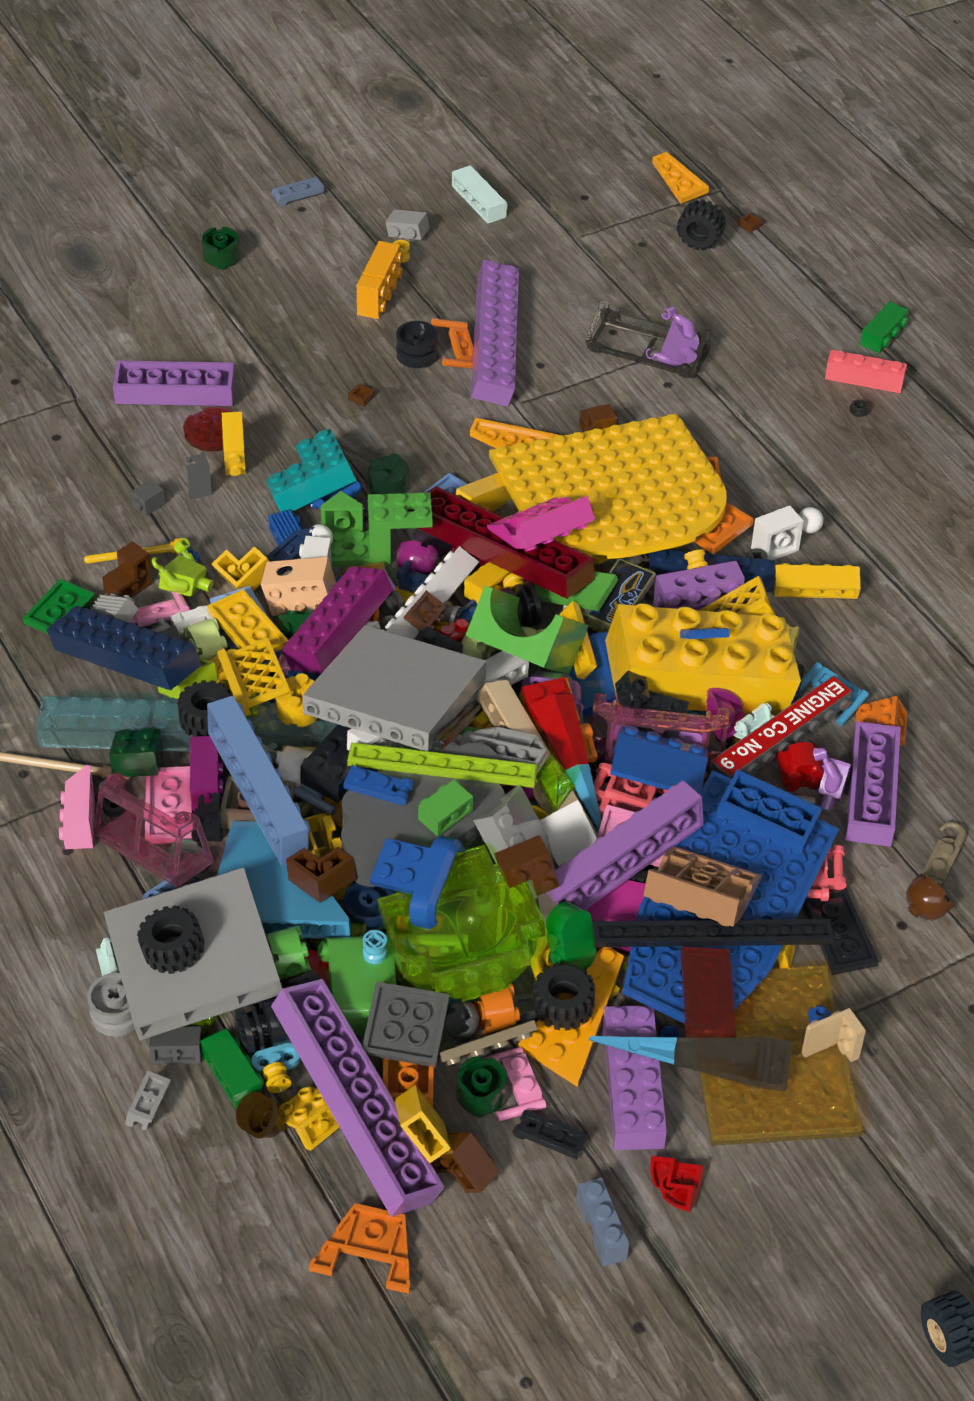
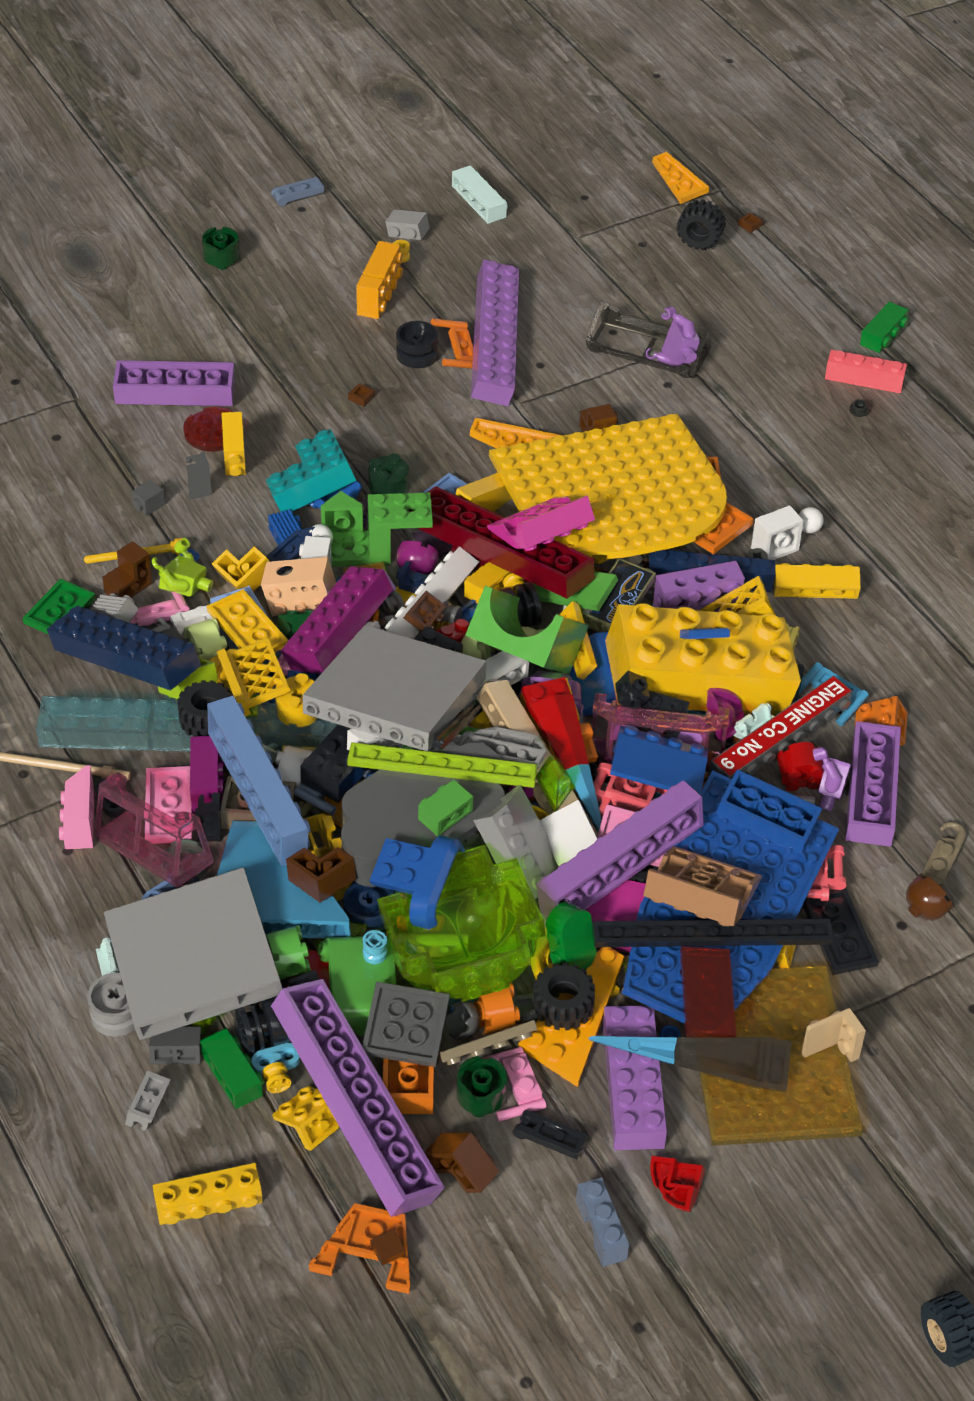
dark green brick [109,728,164,778] -> none
black tyre [137,906,205,974] -> none
dark brown piece [236,1091,287,1139] -> none
blue plate [344,765,414,805] -> none
yellow brick [395,1085,451,1163] -> none
reddish brown brick [494,835,559,896] -> none
yellow wheel [684,549,708,570] -> none
blue plate [808,1006,831,1023] -> none
none -> yellow brick [152,1163,263,1225]
none -> reddish brown tile [370,1229,406,1266]

